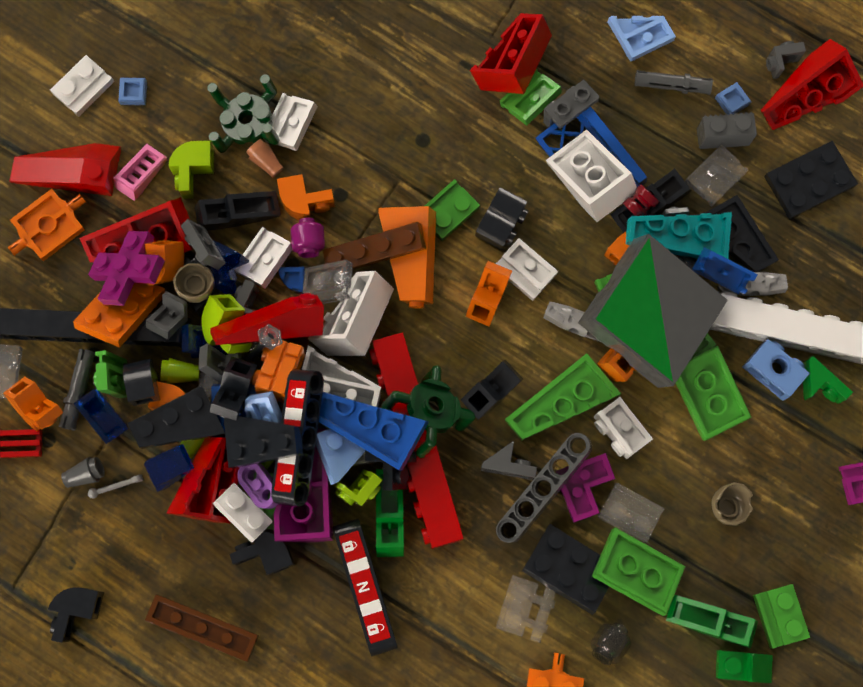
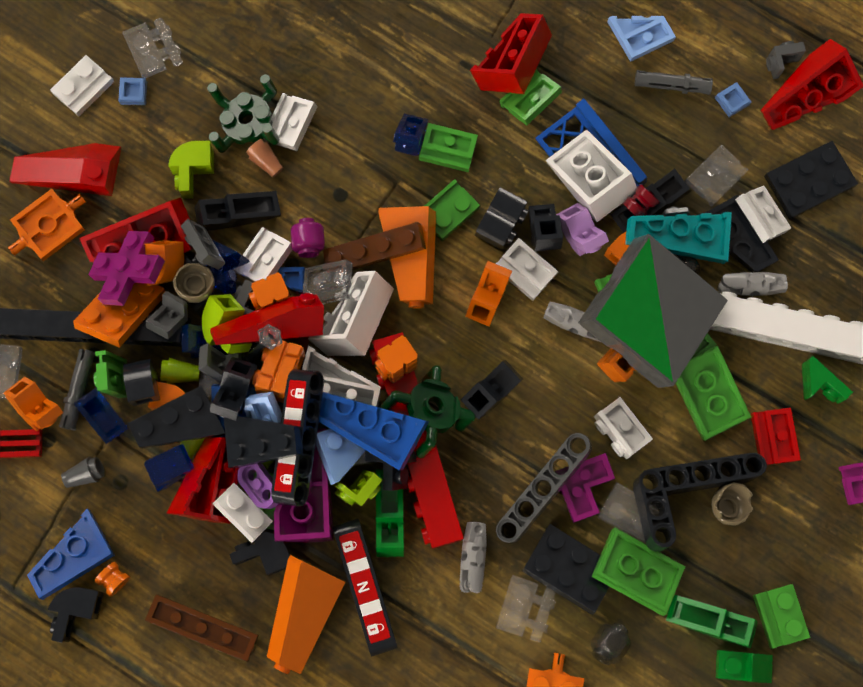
light grey hinge [88,475,143,499] -> none
bright pink slope [113,144,167,201] -> none
orange brick [277,174,335,220] -> none
dark grey slope [480,441,537,481] -> none
bright green wing [505,353,621,441] -> none
dark grey bracket [543,80,599,128] -> none
blue hinge [692,247,758,294] -> none
dark grey brick [697,112,757,149] -> none
medium blue brick [742,339,810,401] -> none
none -> blue wing [27,508,115,600]
none -> orange wheel [94,562,130,597]
none -> clear plate [122,18,183,78]
none -> orange brick [249,272,290,310]
none -> orange slope [267,555,345,675]
none -> orange brick [375,335,418,383]
none -> clear blue slope [393,113,428,156]
none -> bright green plate [419,123,478,173]
none -> light grey hinge [459,522,487,593]
none -> black brick [528,204,563,252]
none -> lavender brick [556,203,609,256]
none -> black beam [633,453,767,552]
none -> white plate [735,186,791,243]
none -> red plate [751,408,801,465]

